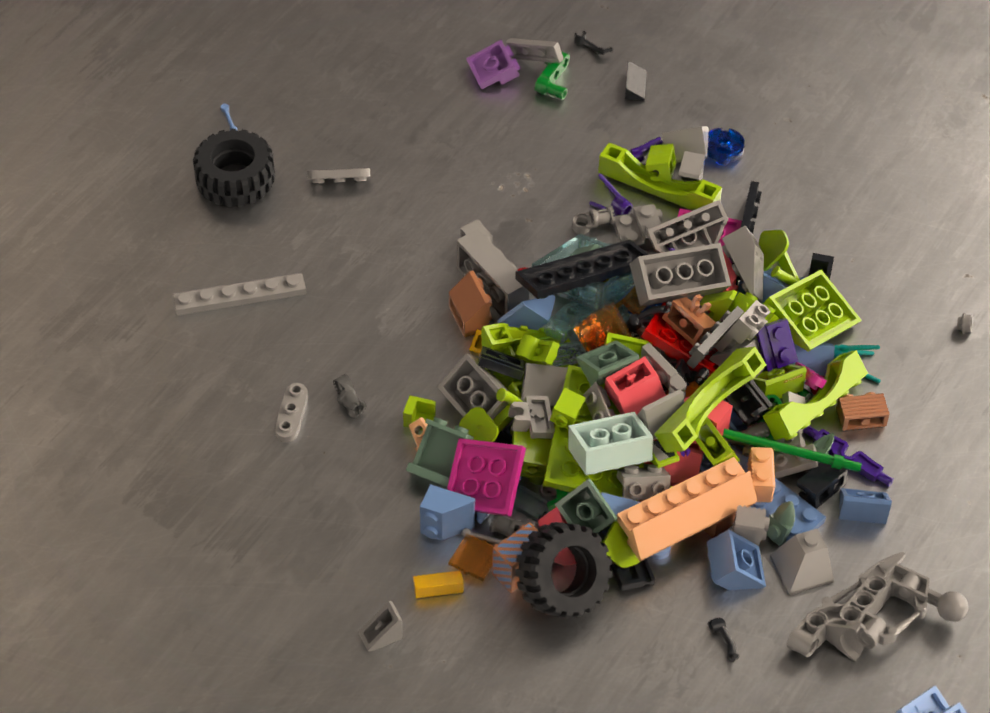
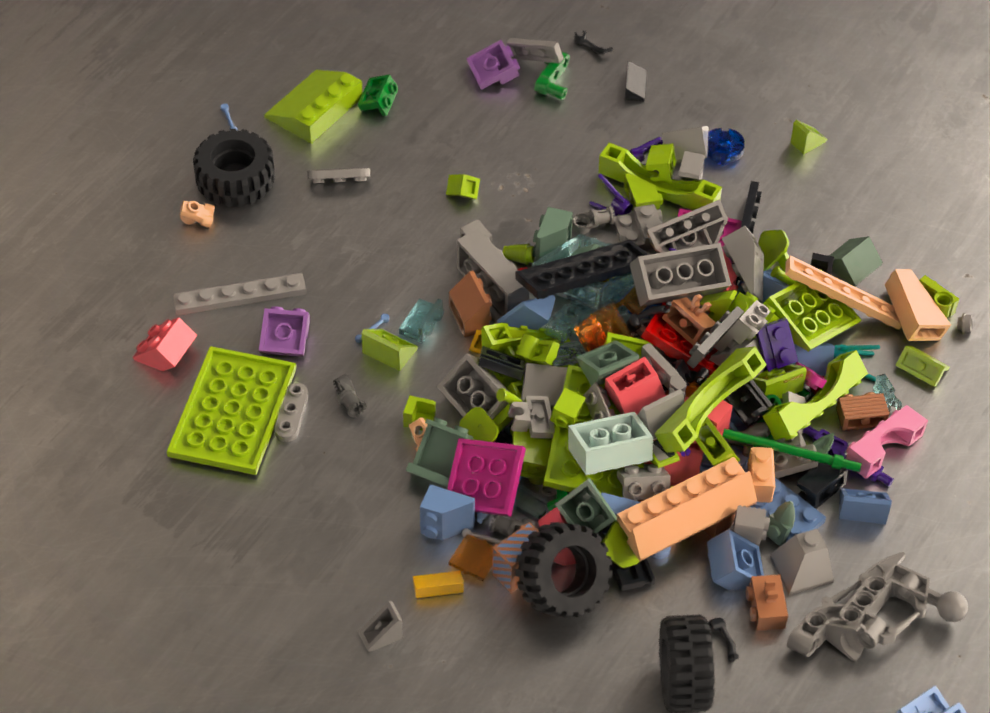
none -> coral slope [132,317,197,371]
none -> lime plate [167,346,296,475]
none -> light nougat plate [179,201,215,228]
none -> medium lavender plate [259,306,310,357]
none -> lime slope [264,70,362,144]
none -> medium blue hinge [355,314,389,343]
none -> green bracket [357,74,398,116]
none -> lime slope [361,328,418,371]
none -> clear light blue bracket [399,298,445,343]
none -> lime panel [446,174,480,199]
none -> lime cone [503,243,535,265]
none -> sand green slope [532,207,573,266]
none -> lime slope [624,173,663,212]
none -> black tyre [659,614,715,713]
none -> nougat brick [746,575,788,631]
none -> light nougat plate [785,255,901,330]
none -> lime slope [790,119,828,155]
none -> sand green slope [829,236,883,287]
none -> bright pink arch [846,405,928,479]
none -> clear light blue plate [873,373,902,415]
none -> light nougat slope [885,269,951,341]
none -> lime panel [895,346,950,387]
none -> lime plate [919,275,959,318]

